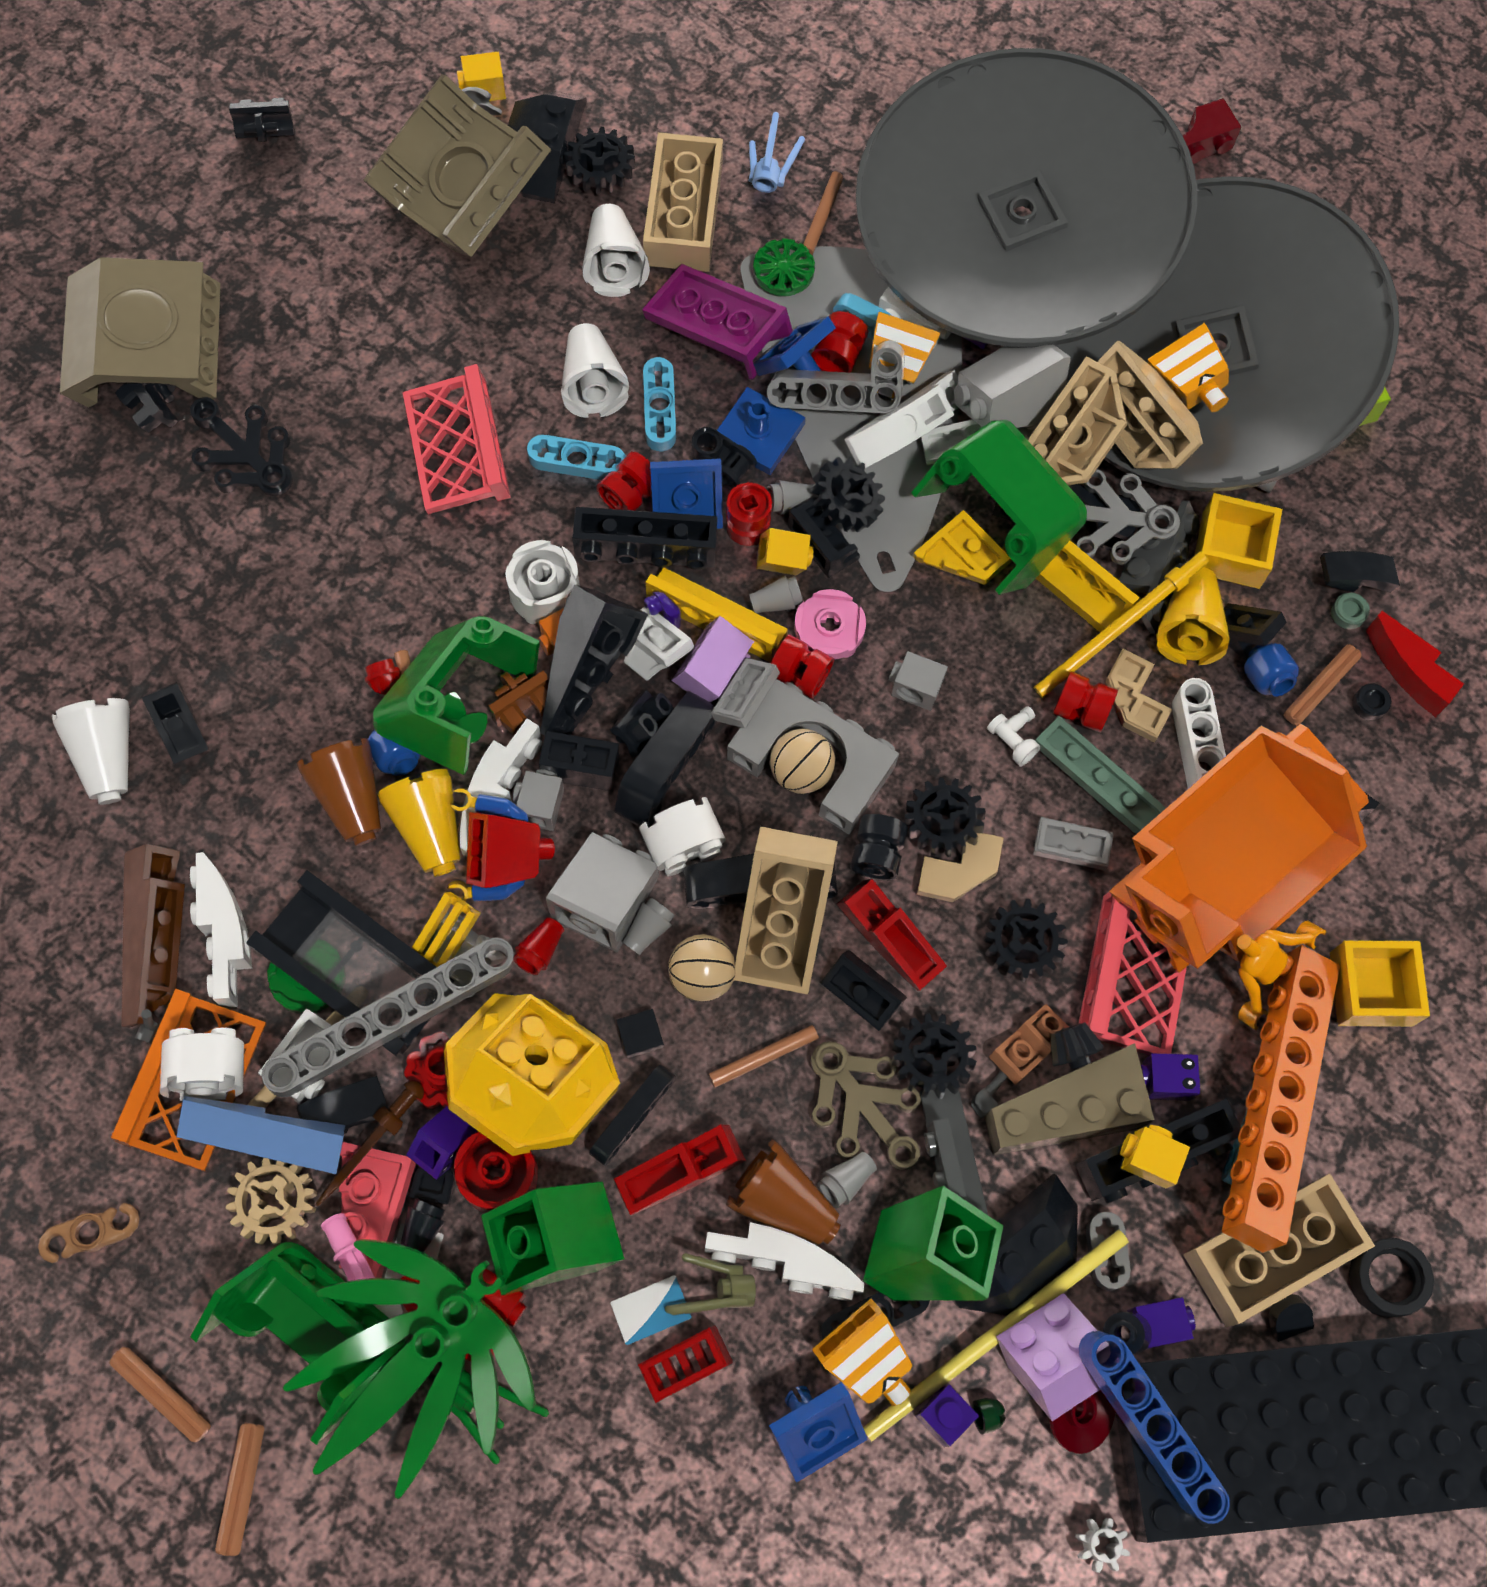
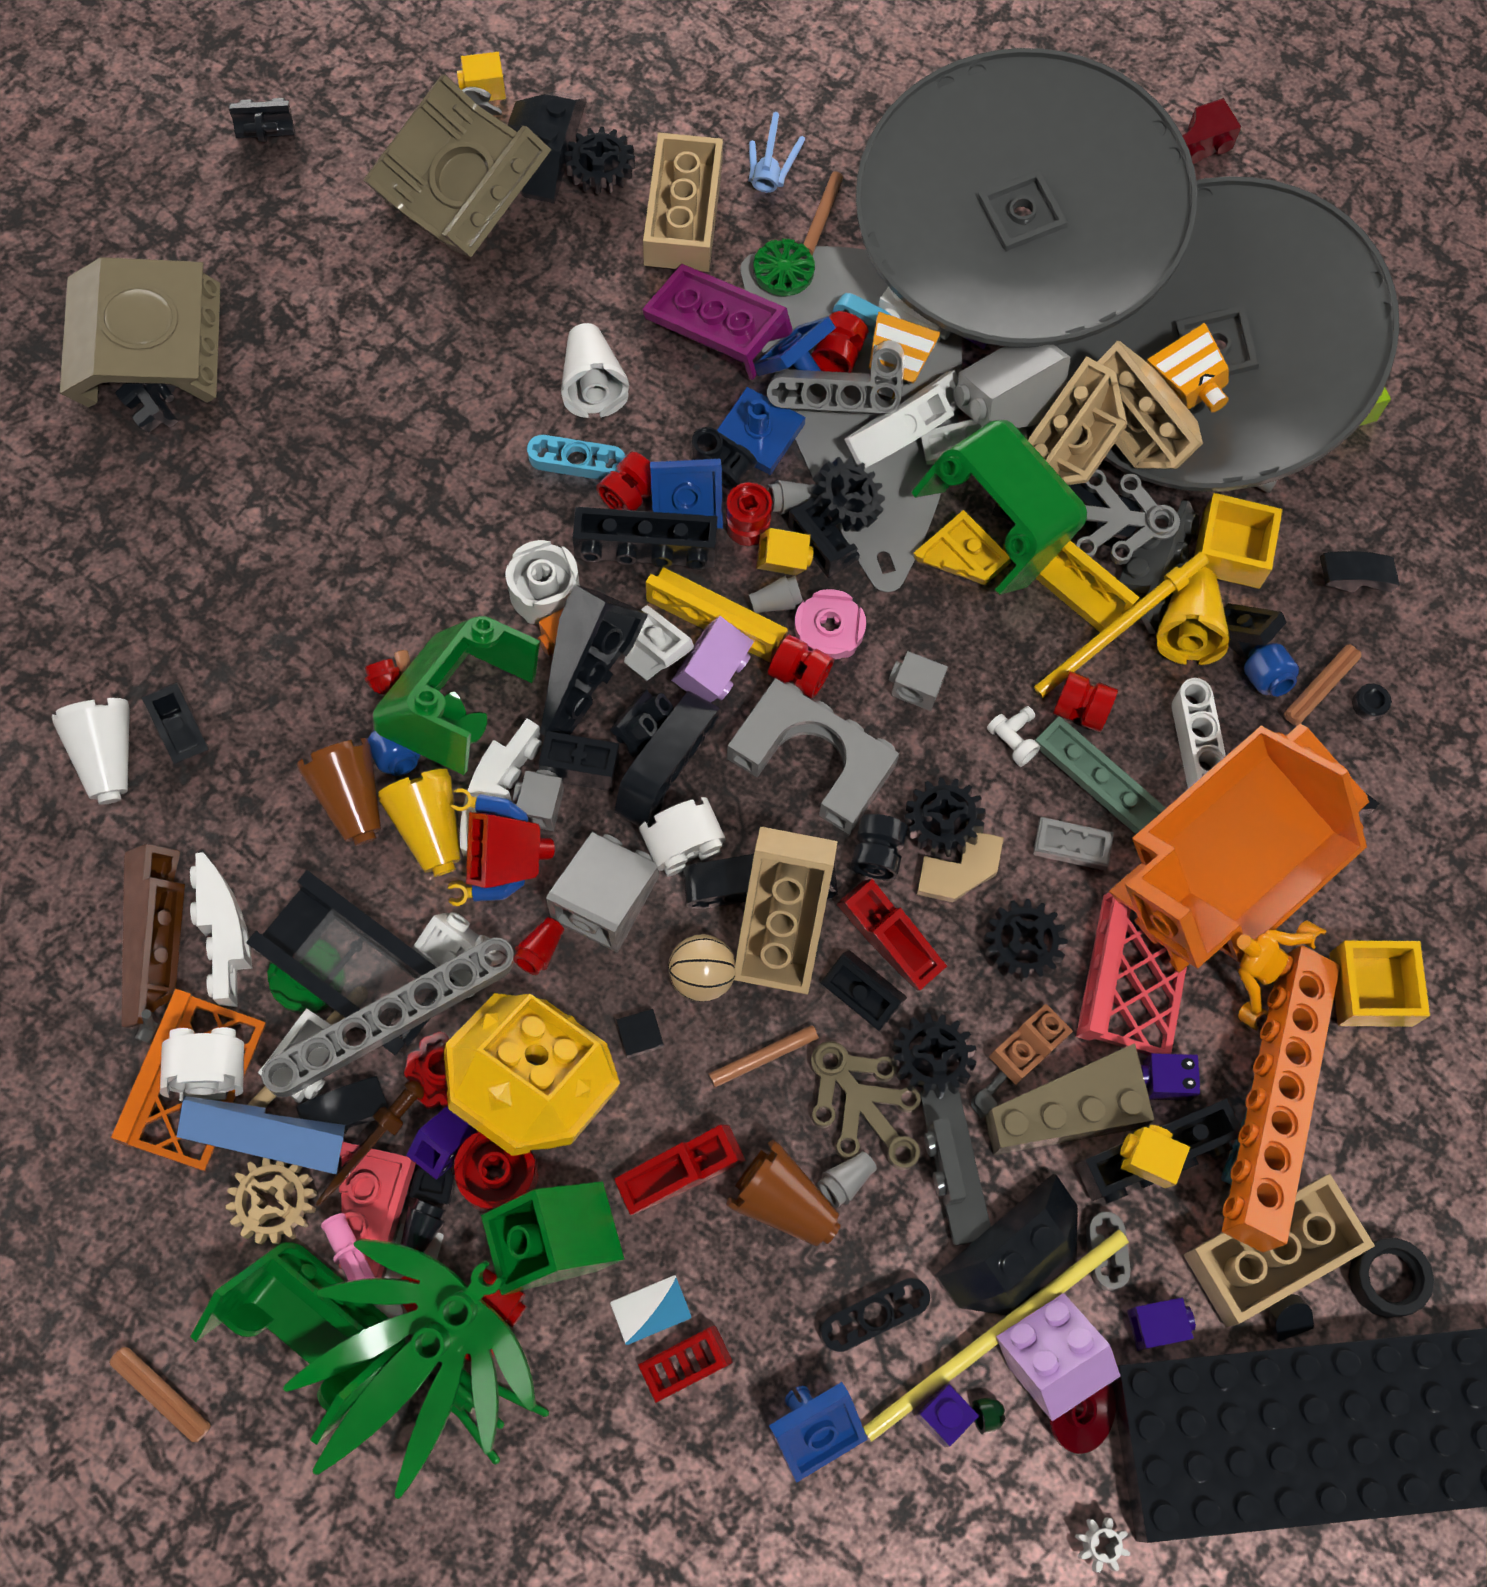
medium nougat piece [38,1203,140,1264] -> none
black plant [190,397,293,496] -> none
nougat axle [215,1423,264,1556] -> none
coral fence [403,364,511,514] -> none
yellow tile [412,892,481,967] -> none
dark orange hips [488,670,549,735] -> none
white cone [582,204,650,297] -> none
black beam [589,1064,676,1166] -> none
light grey cone [622,897,675,955] -> none
medium azure beam [643,357,676,452] -> none
dark purple arm [644,592,681,629] -> none
olive plant [665,1253,756,1315] -> none
white slope [705,1222,864,1301] -> none
light grey plate [711,658,780,729] -> none
tan piece [770,729,835,794] -> none
light orange torso [812,1298,913,1406] -> none
green slope [863,1186,1004,1301] -> none
black piece [1051,1022,1104,1070] -> none
blue beam [1079,1331,1230,1524] -> none
black brick [1103,1312,1152,1355] -> none
tan tile [1105,649,1172,743] -> none
sand green tile [1331,592,1370,629] -> none
red slope [1366,611,1464,718] -> none

